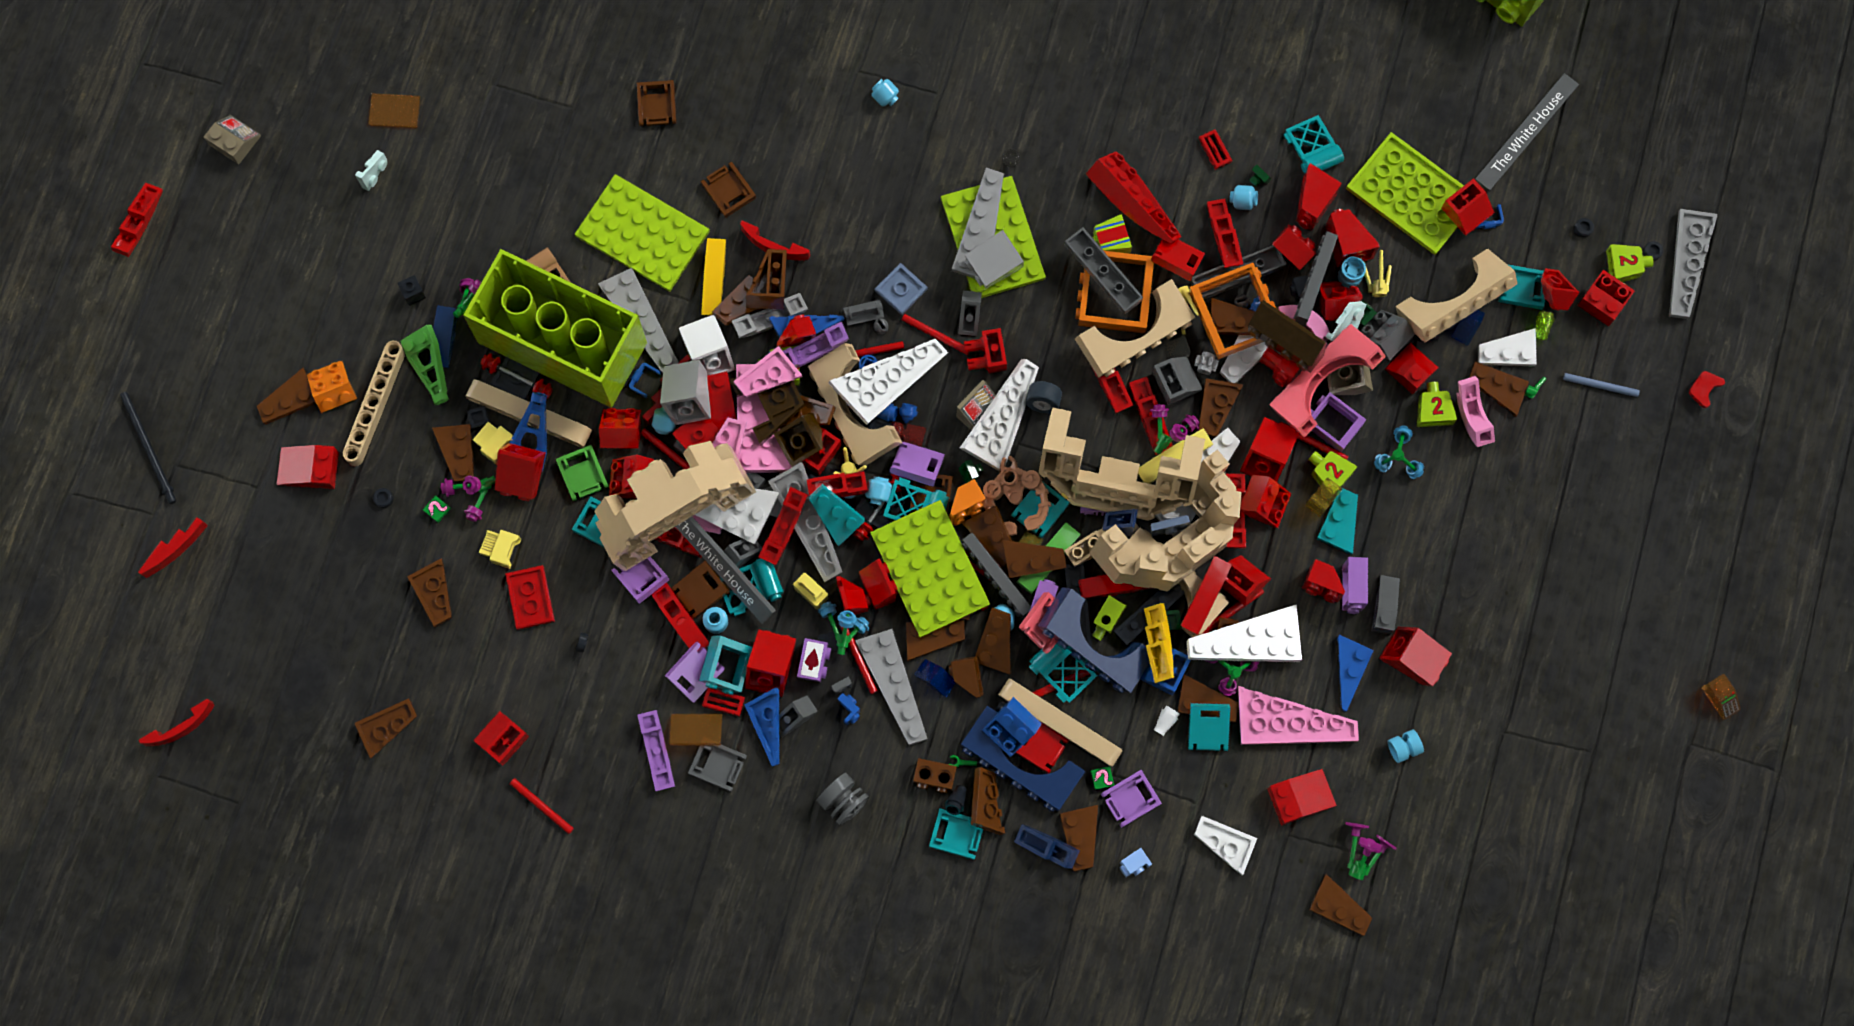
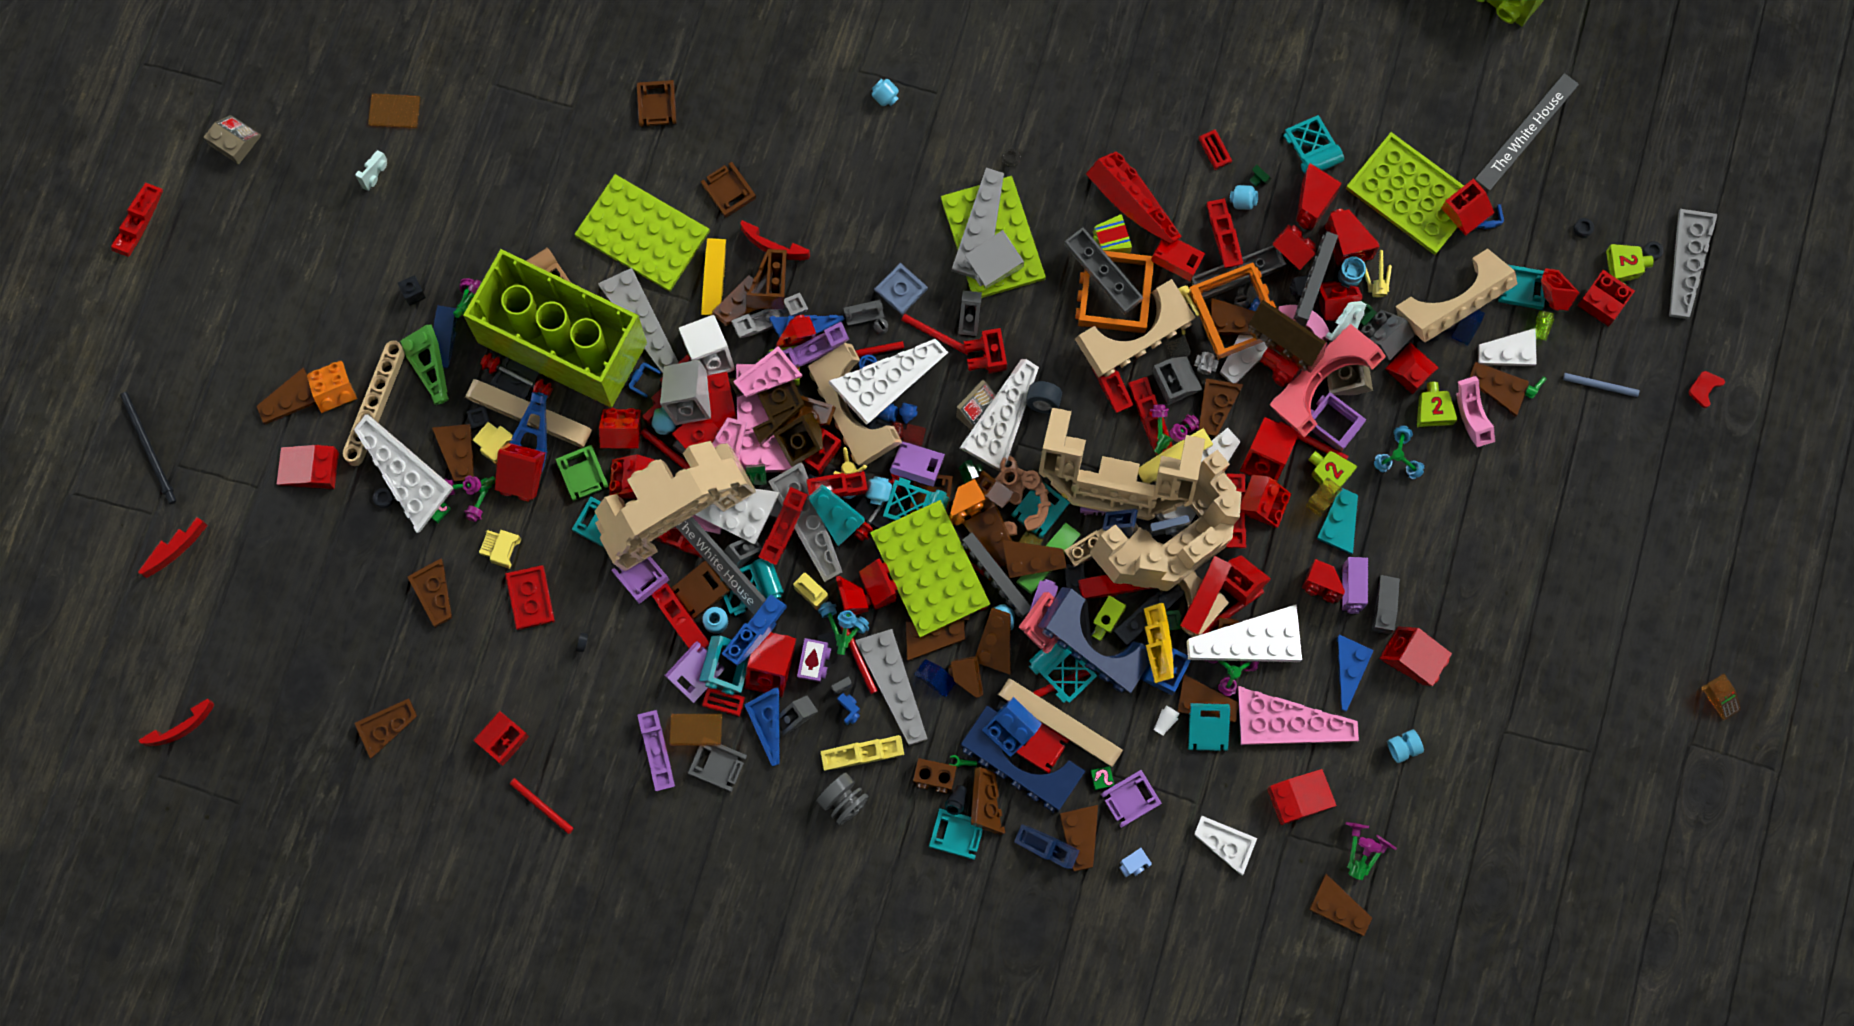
none -> white wing [354,415,454,533]
none -> blue slope [722,594,787,666]
none -> dark green tile [746,464,767,486]
none -> light yellow slope [821,735,904,771]
none -> reddish brown slope [976,471,1014,508]

